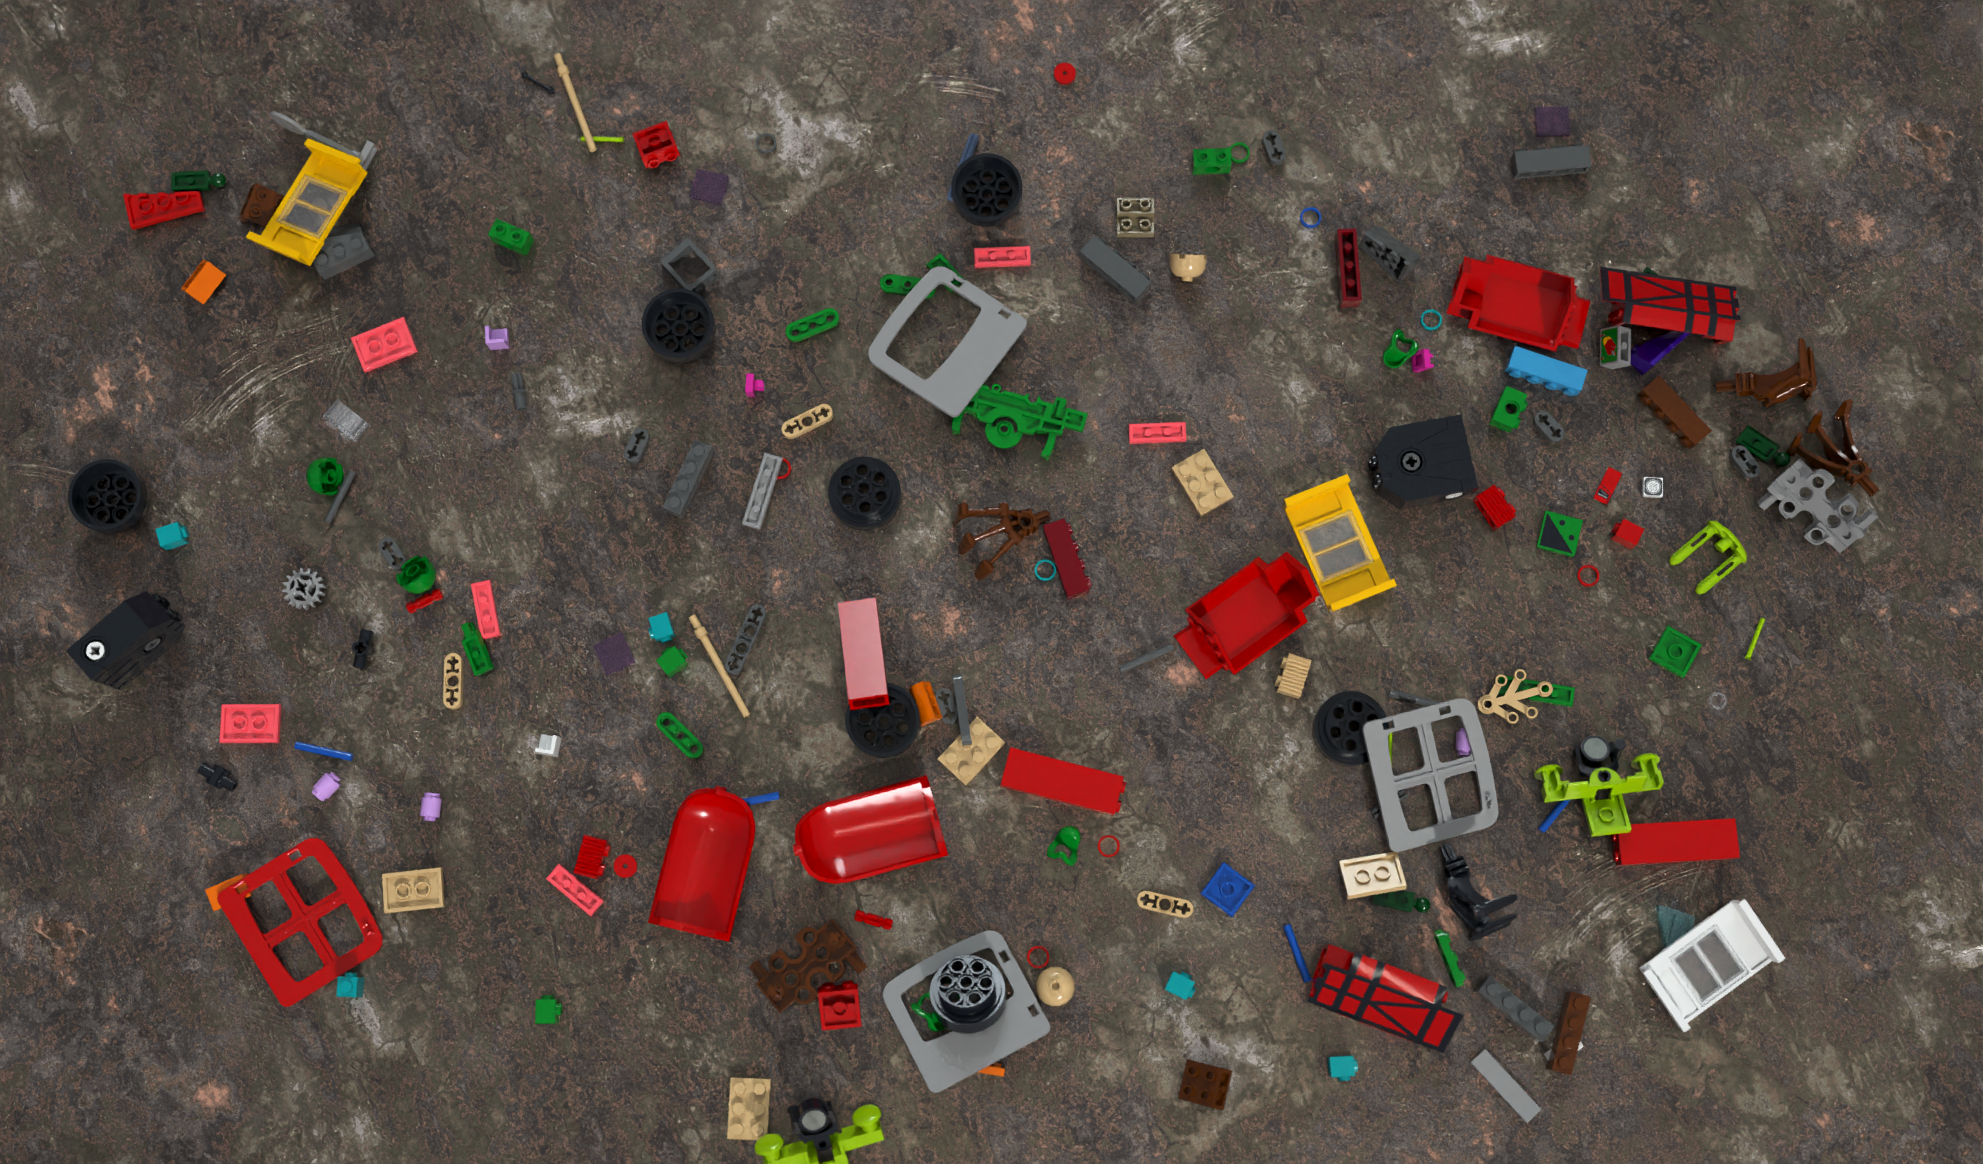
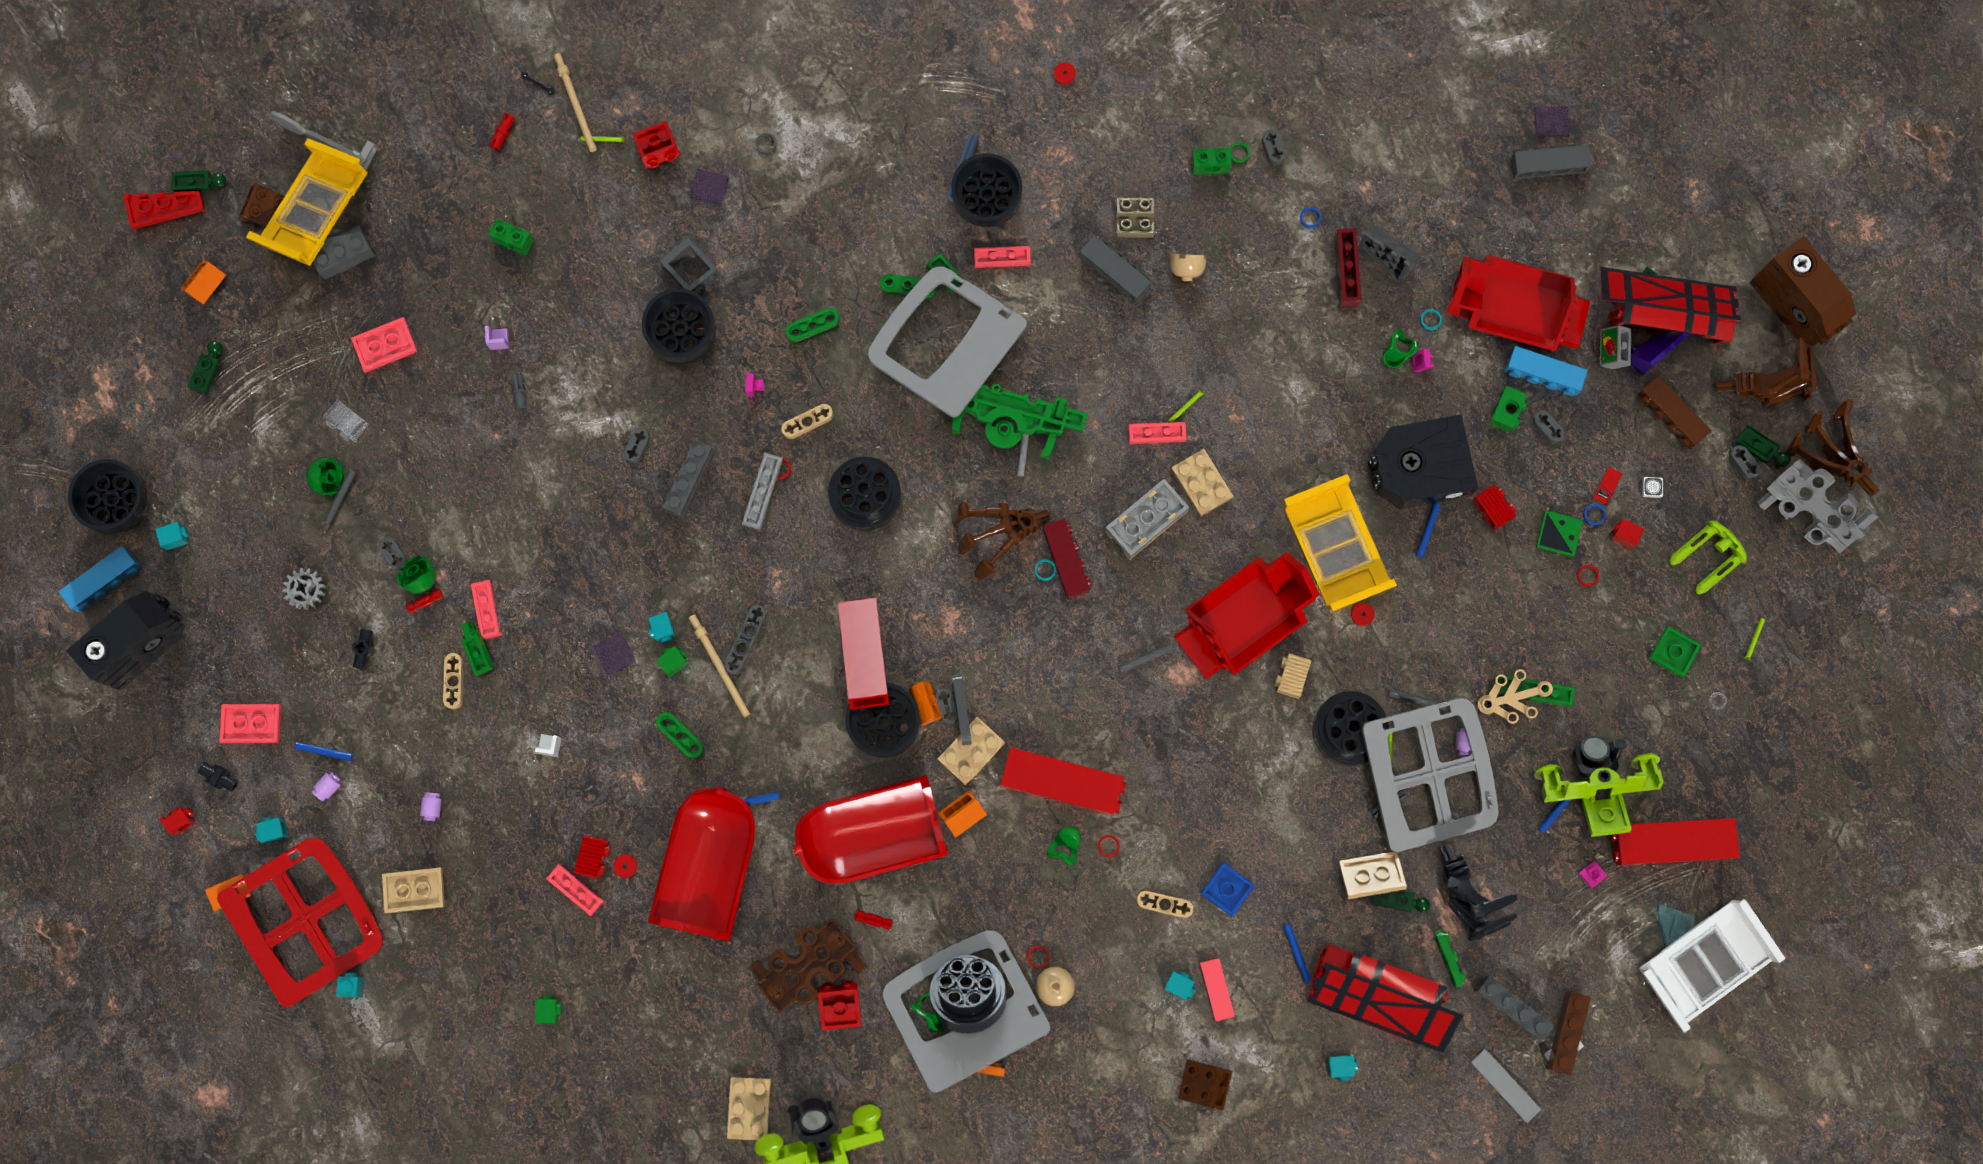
none -> dark azure brick [58,546,142,613]
none -> red brick [159,806,196,836]
none -> dark green plate [187,340,223,395]
none -> teal brick [255,817,289,844]
none -> red pin [489,113,515,151]
none -> orange brick [938,790,987,838]
none -> light grey bar [1017,434,1029,477]
none -> light grey piece [1105,479,1189,560]
none -> lime piece [1168,390,1203,422]
none -> coral tile [1200,958,1235,1022]
none -> red wheel [1351,603,1375,626]
none -> blue bar [1416,503,1440,558]
none -> dark pink tile [1578,860,1607,889]
none -> blue piece [1583,504,1606,526]
none -> reddish brown piece [1750,236,1856,346]

